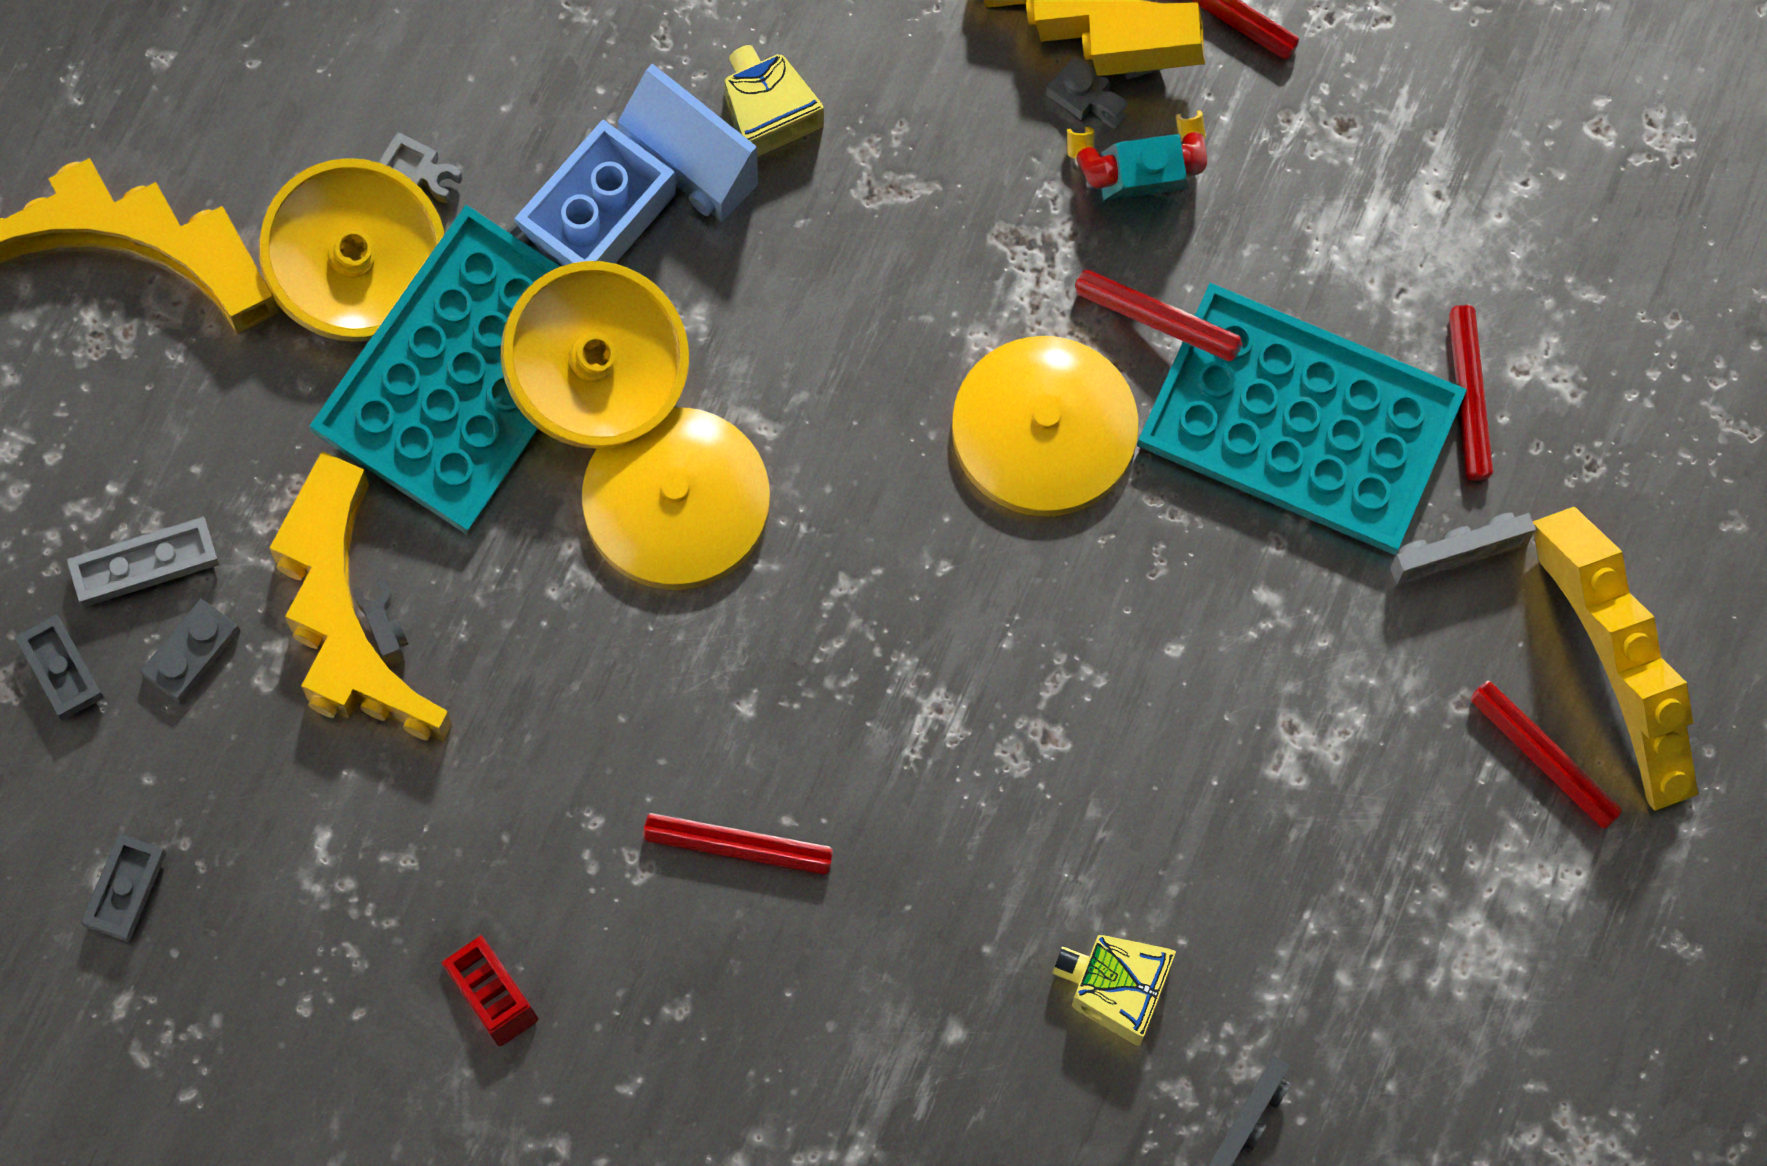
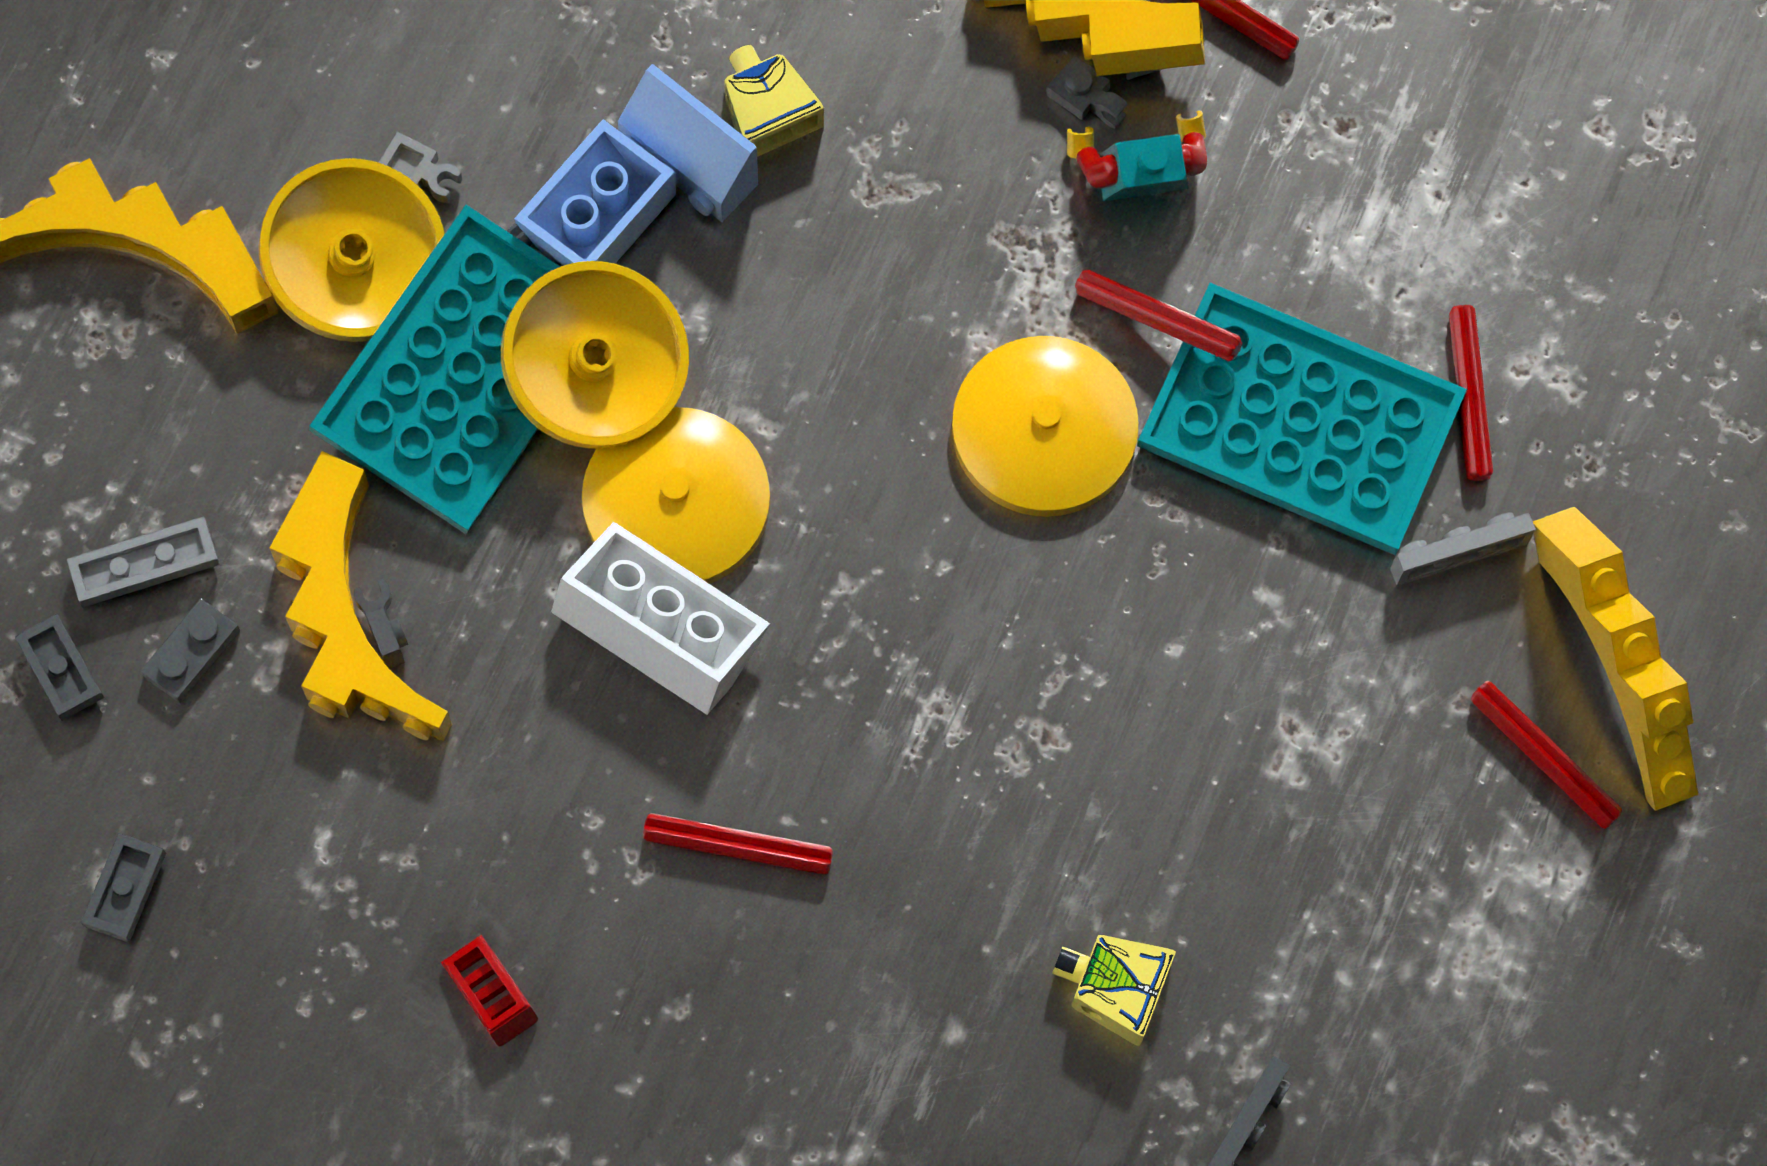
none -> white slope [551,522,770,715]

